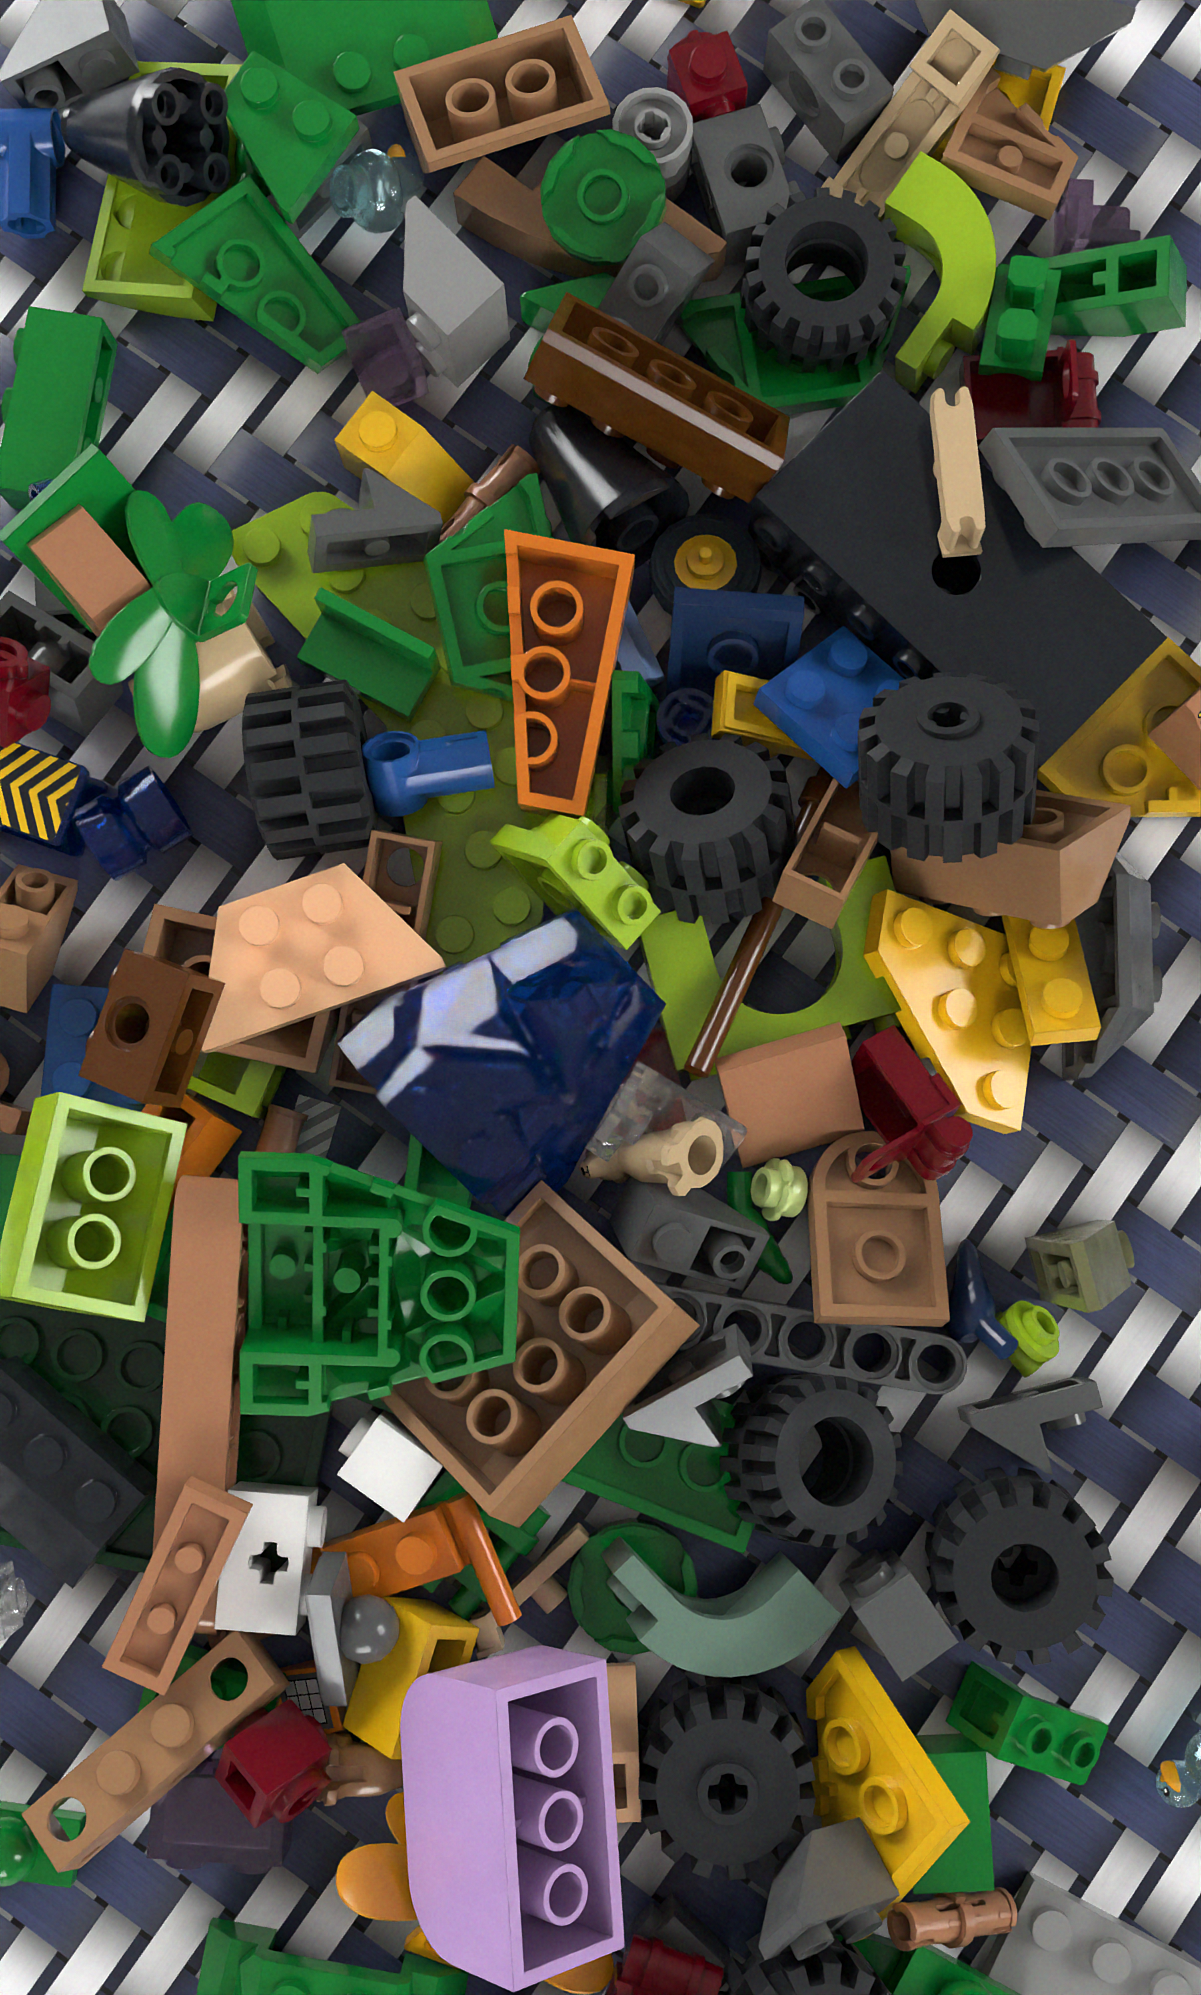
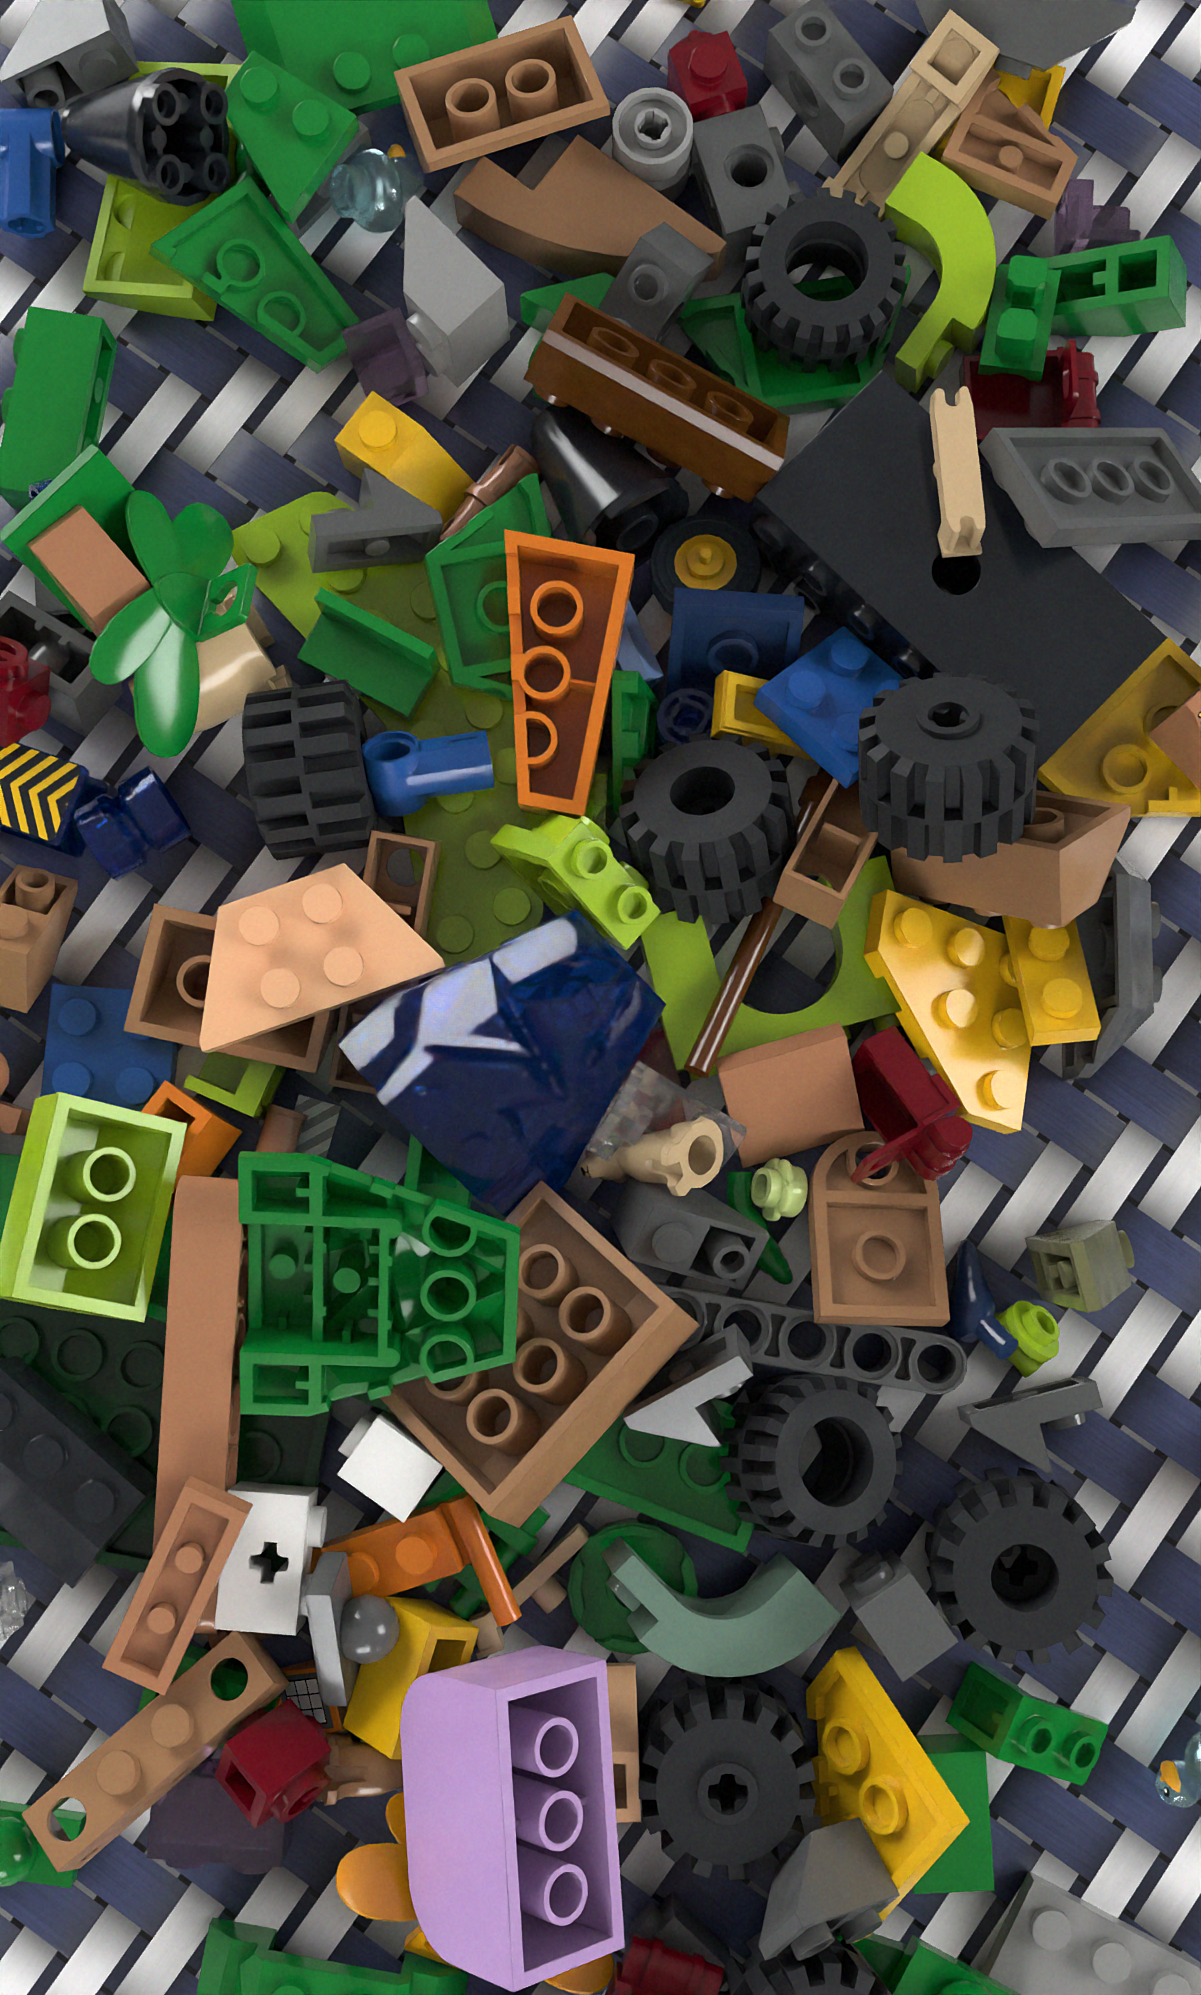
reddish brown brick [78,948,225,1108] -> none
green tile [540,129,667,266] -> none
nougat pin [887,1887,1017,1951] -> none

